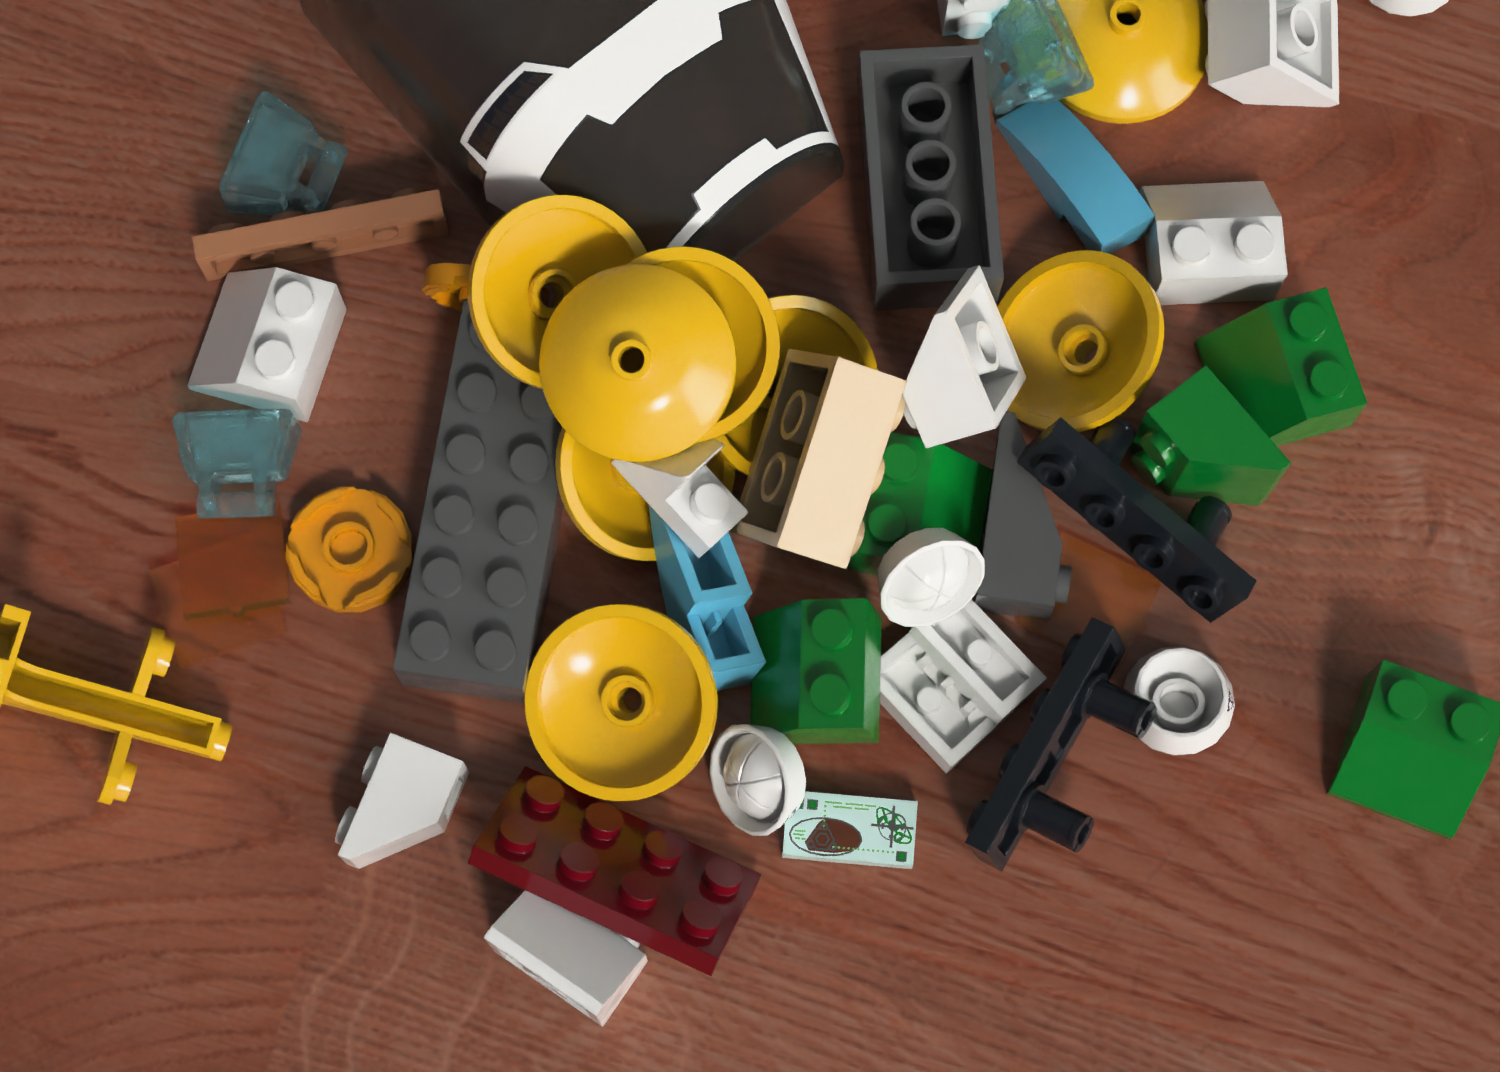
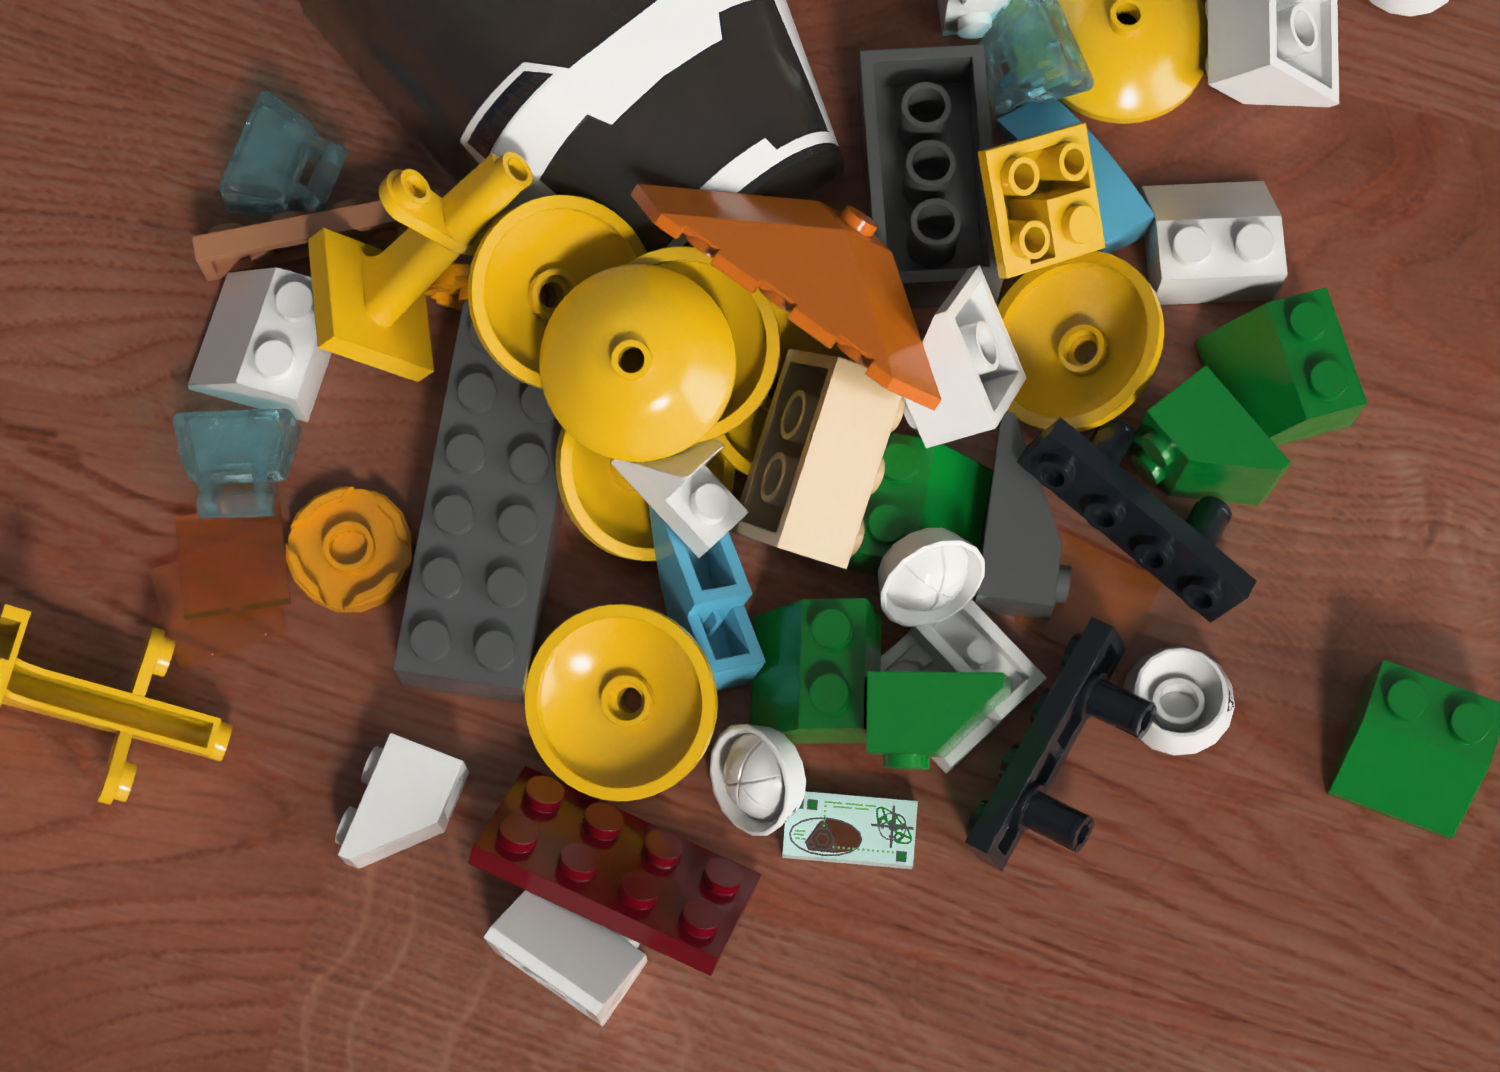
none -> yellow piece [308,152,533,382]
none -> orange slope [630,184,942,410]
none -> green slope [866,671,1011,770]
none -> yellow slope [978,123,1106,279]

